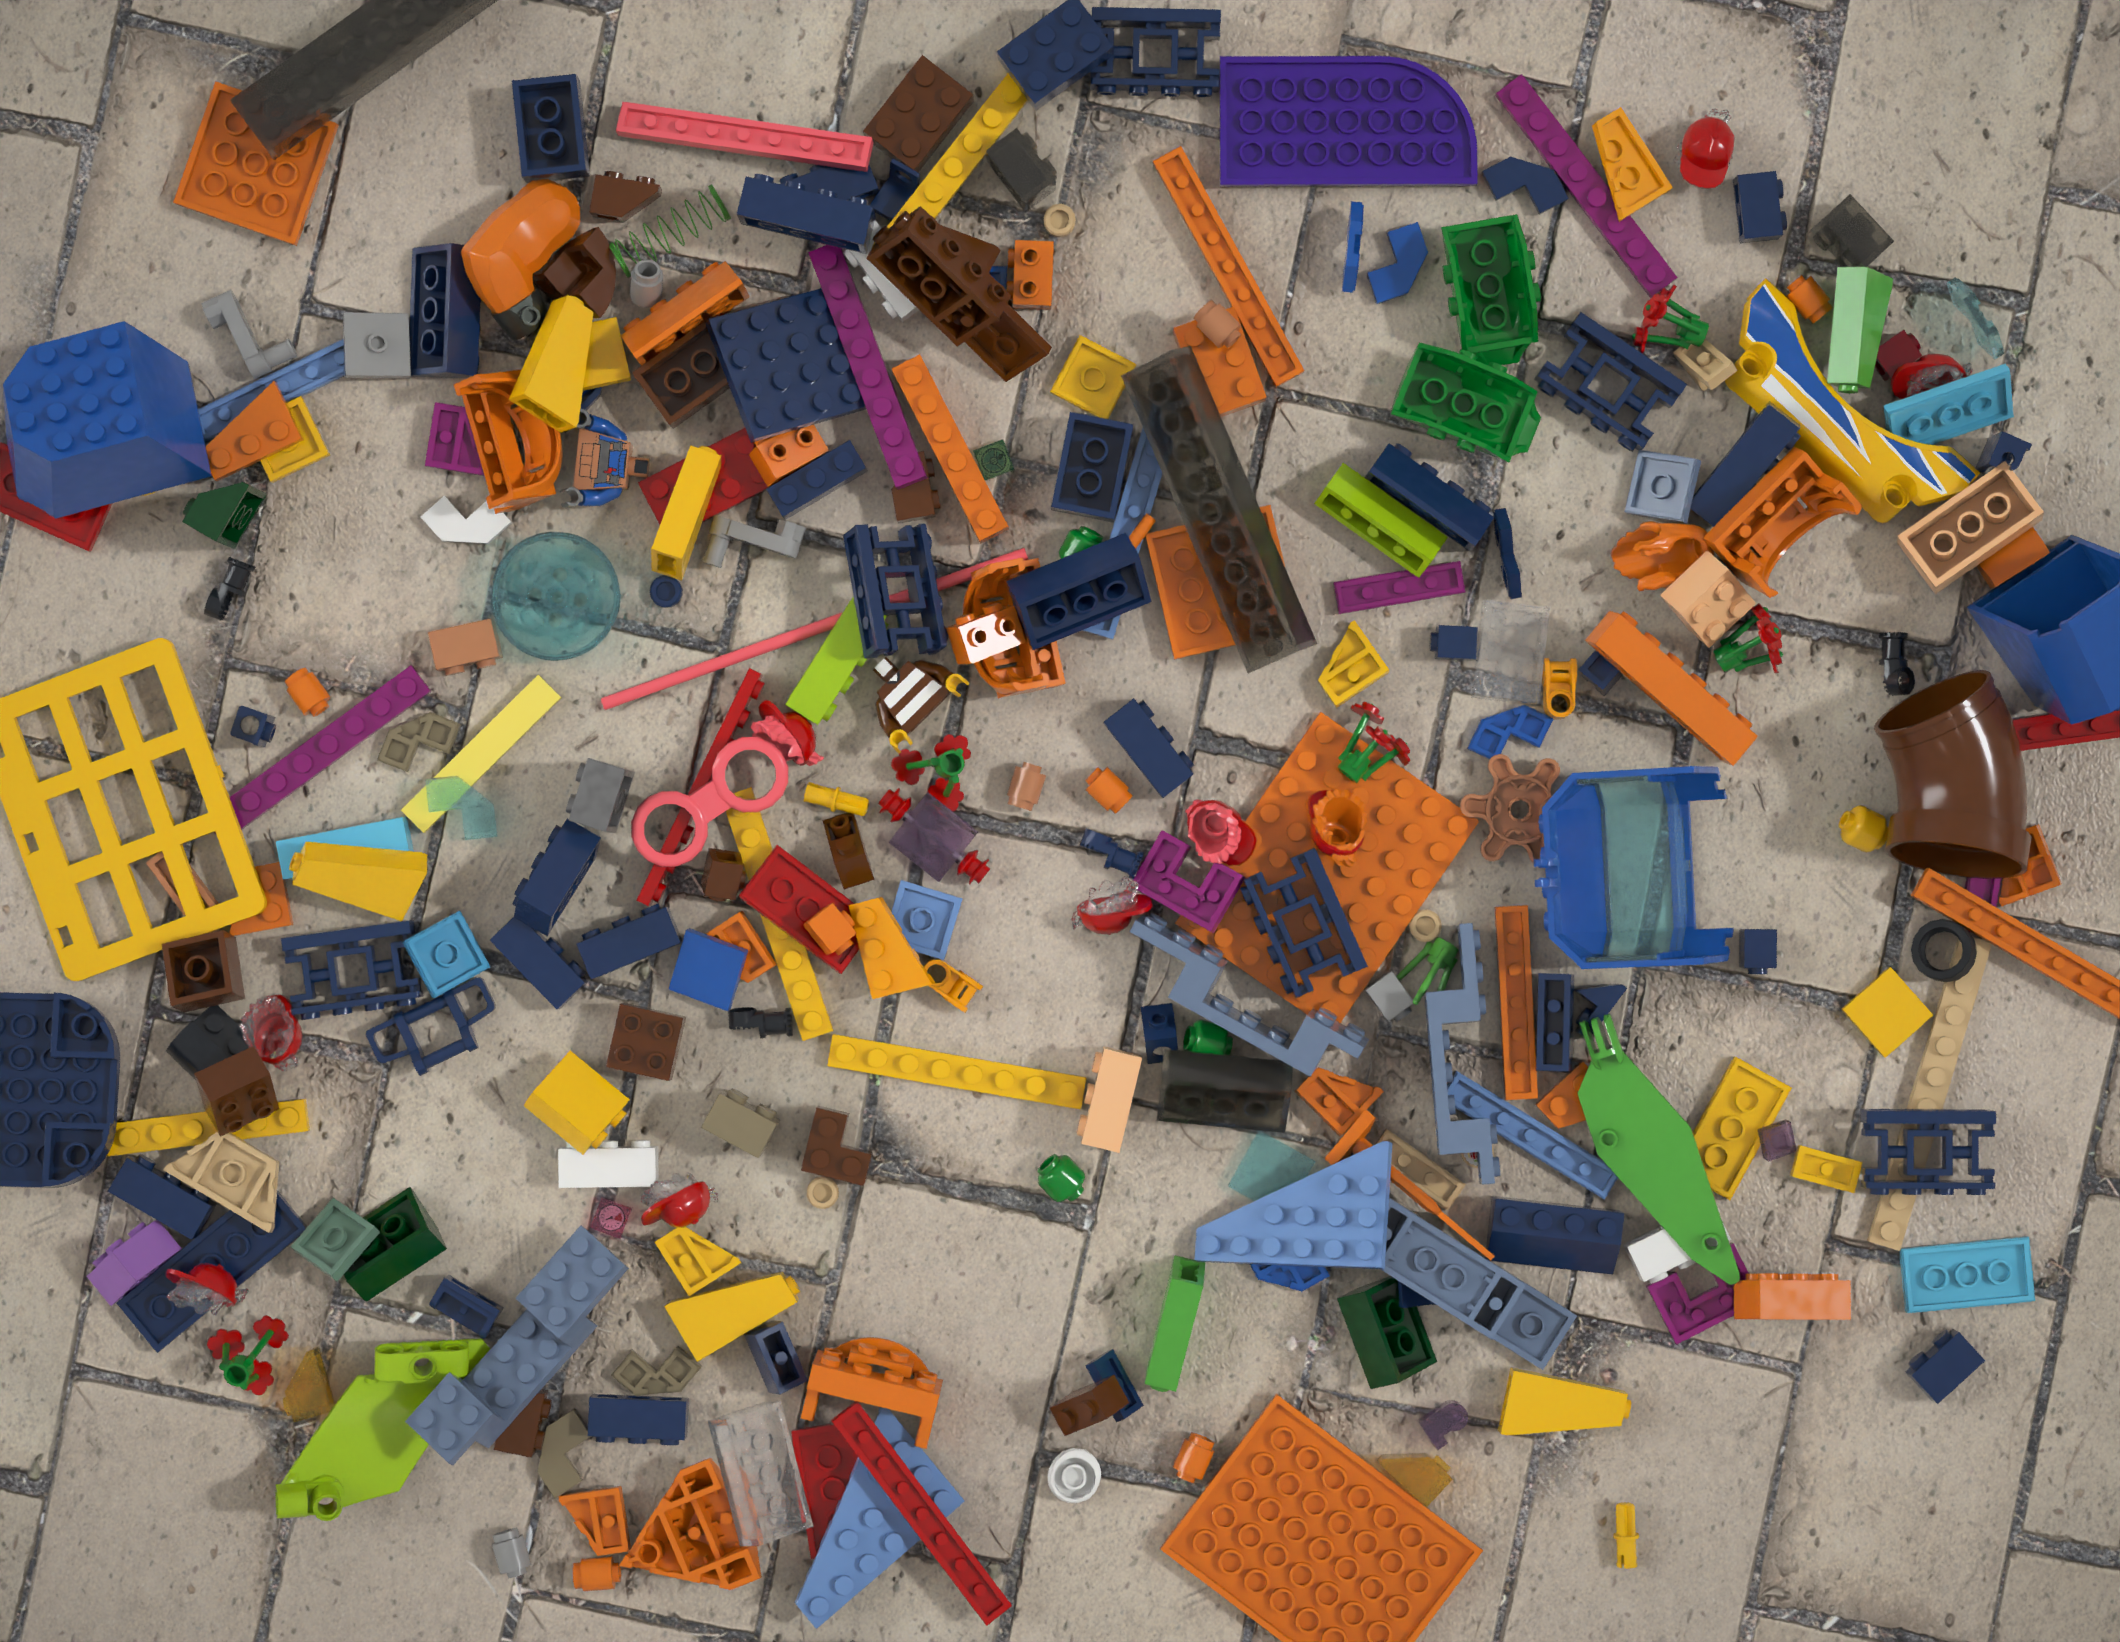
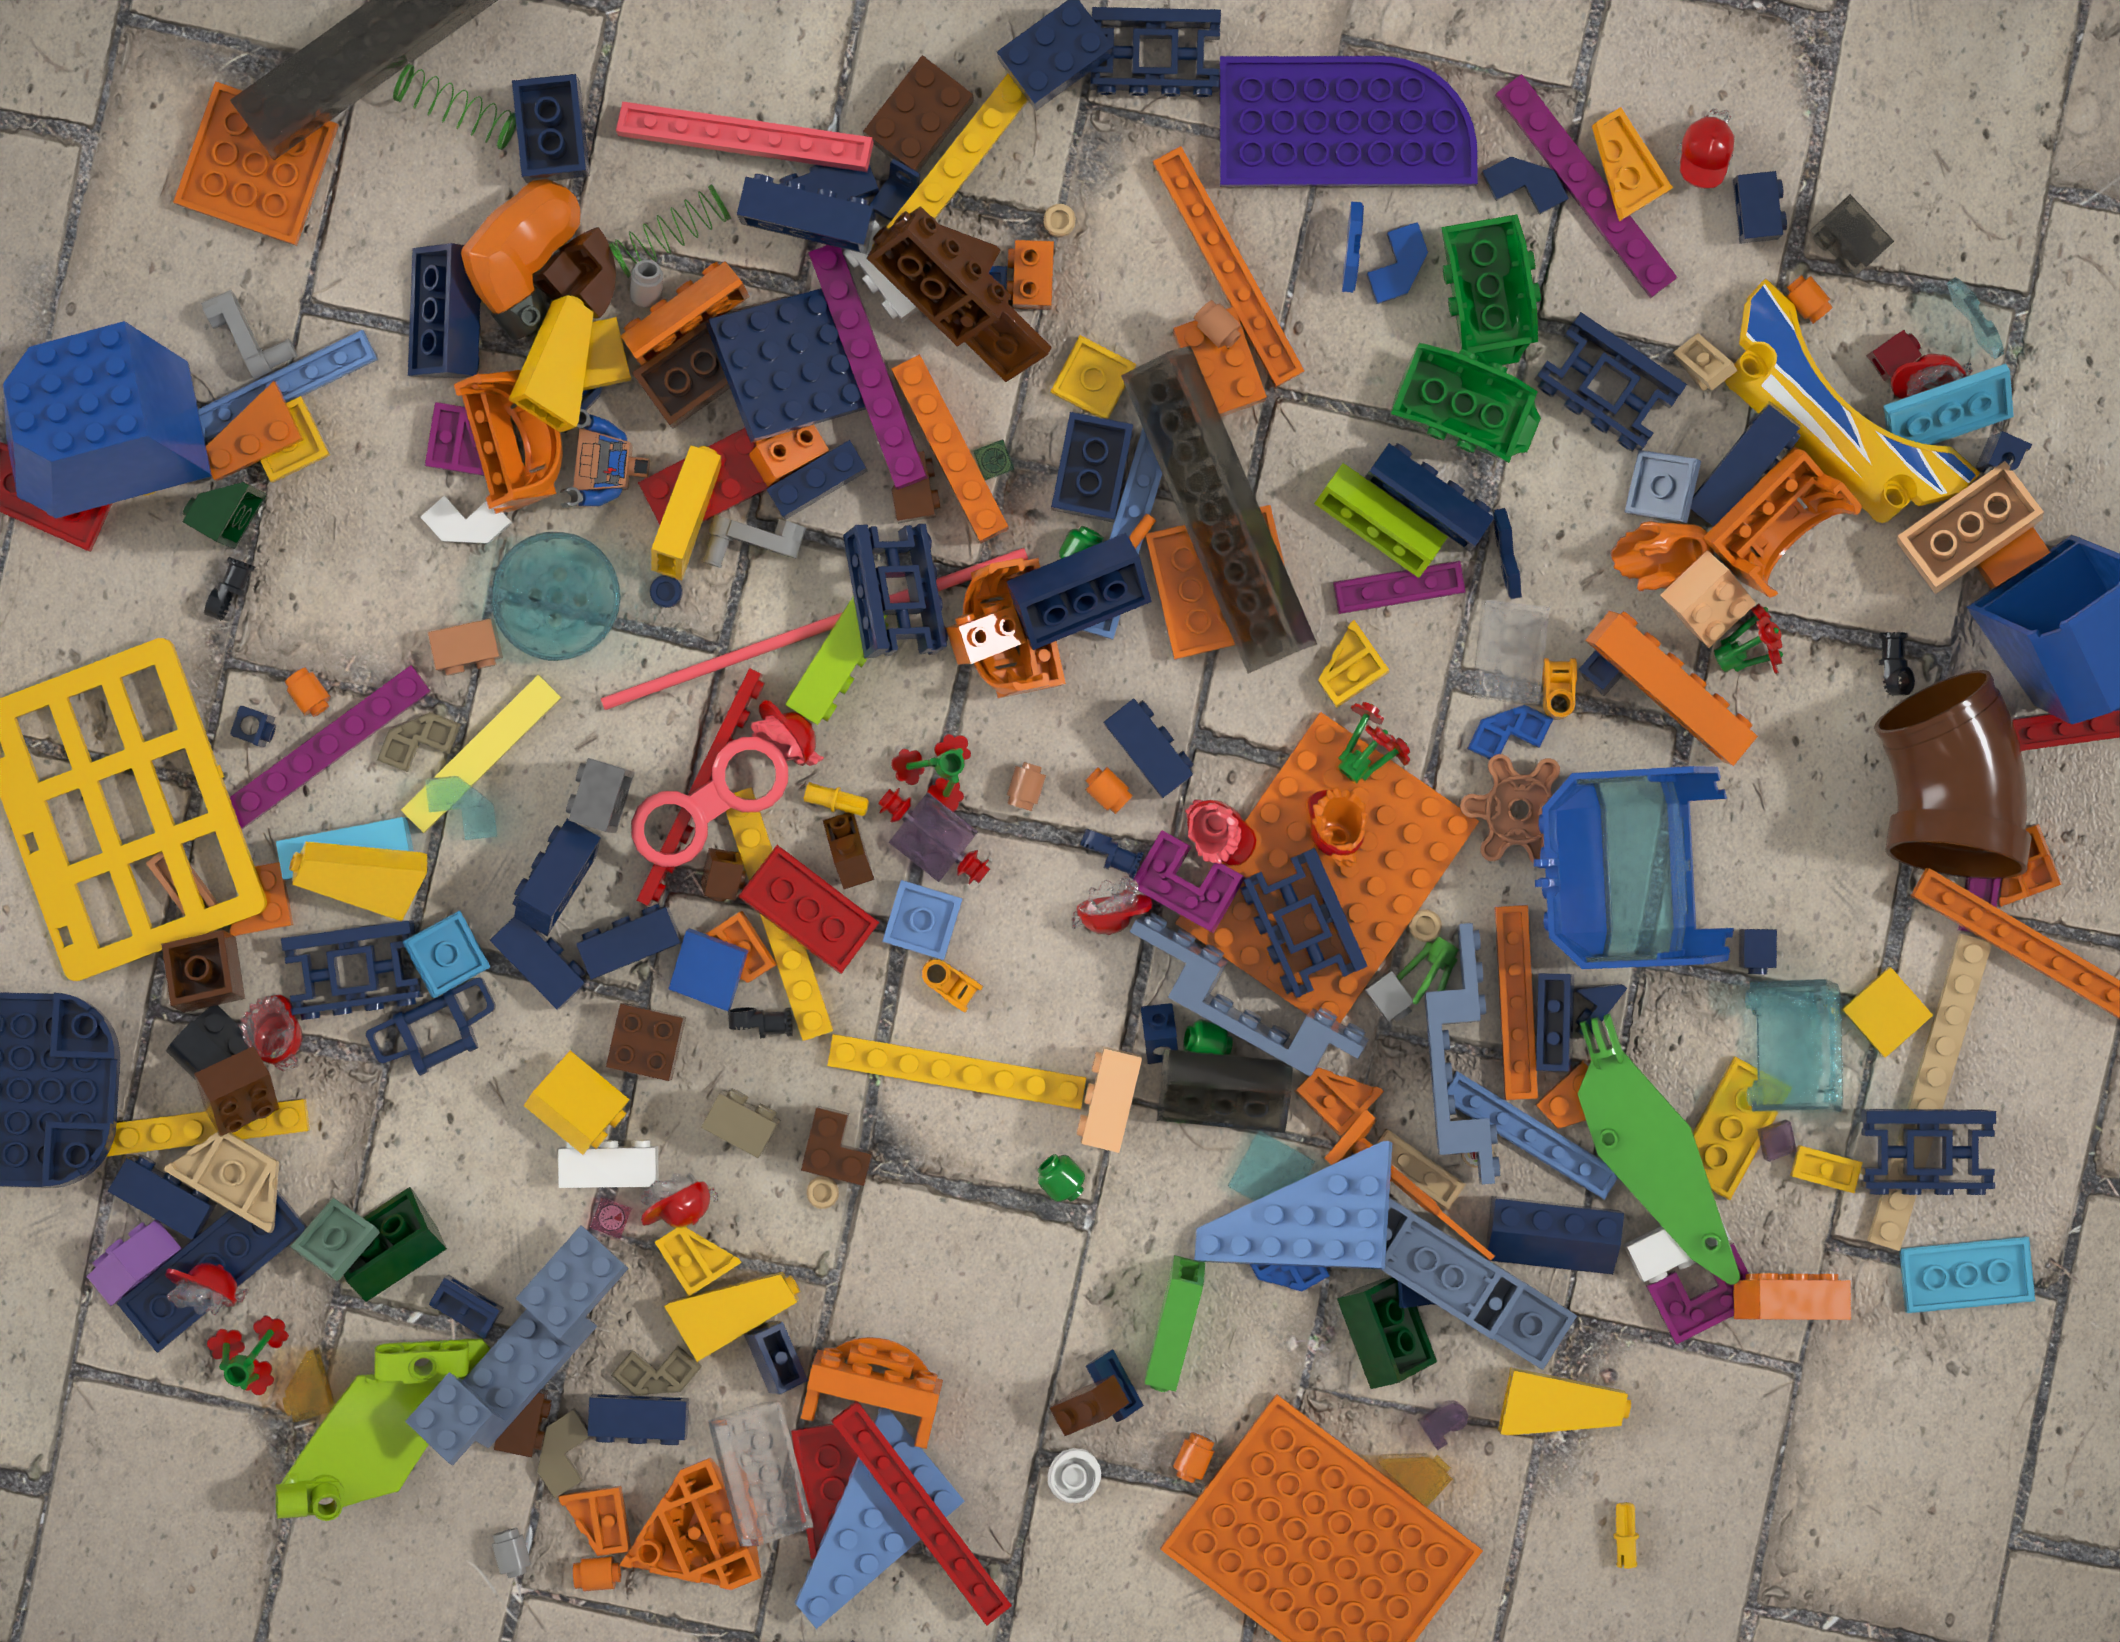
light grey plate [343,312,411,379] -> none
reddish brown slope [589,171,662,222] -> none
orange brick [803,903,857,955] -> none
light orange wing [848,897,935,999] -> none
torso [873,657,969,753] -> none
clear smoke brick [986,128,1057,213] -> none
dark blue brick [1429,625,1478,661] -> none
plant [1632,285,1709,353] -> none
slope [1827,267,1893,394] -> none
yellow head [1839,805,1889,853] -> none
dark blue brick [1905,1329,1985,1404] -> none
black tyre [1911,919,1977,982] -> none
none -> bright green piece [393,64,516,150]
none -> clear light blue windscreen [1745,979,1843,1113]

